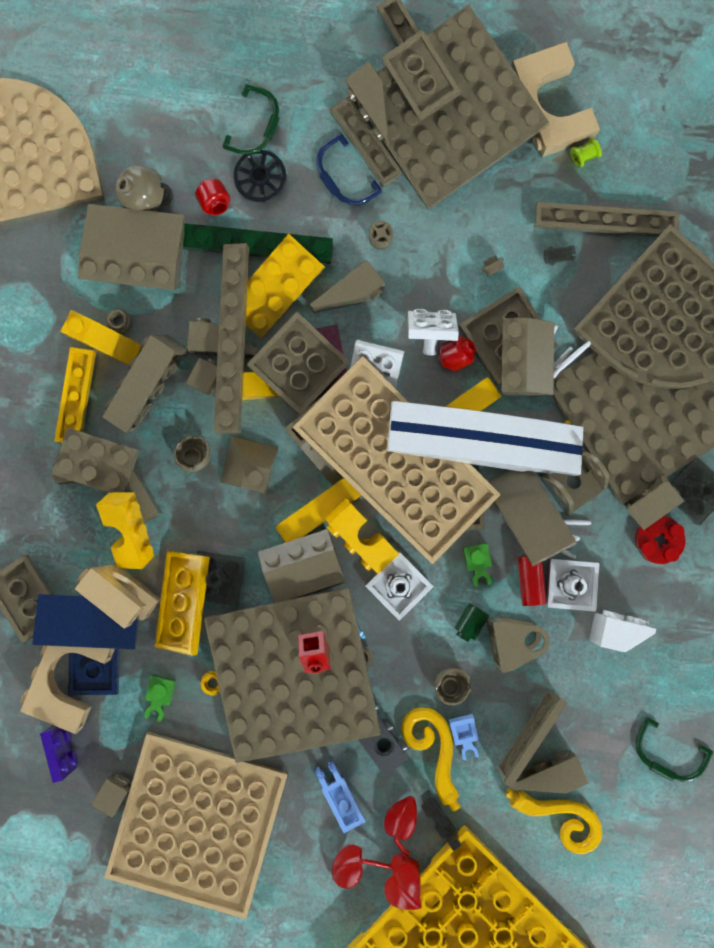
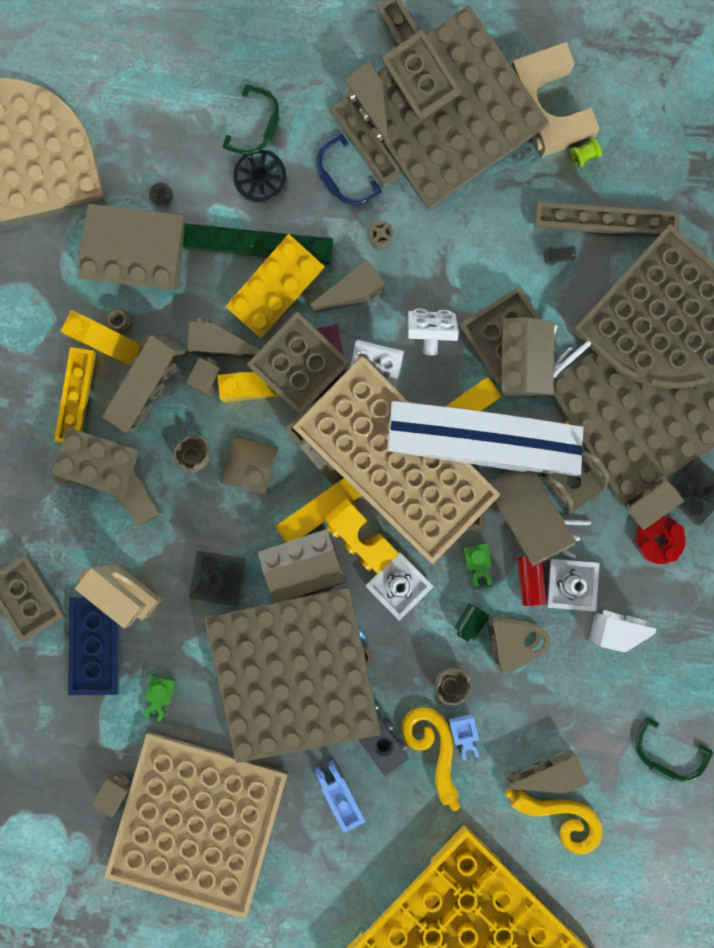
tan arch [20,646,115,734] -> none
dark blue tile [32,594,140,650] -> none
dark purple plate [40,725,78,783] -> none
yellow arch [96,492,154,569] -> none
dark tan cylinder [115,165,164,212] -> none
yellow tile [155,551,210,656] -> none
red head [195,179,230,216] -> none
yellow plate [200,671,220,696] -> none
dark tan plate [214,243,249,434] -> none
red brick [298,631,331,673] -> none
red plant [332,796,422,910] -> none
clear smoke wing [421,790,462,851] -> none
red head [439,336,476,371] -> none
dark tan plate [481,255,505,276] -> none
dark tan tile [497,689,567,788] -> none

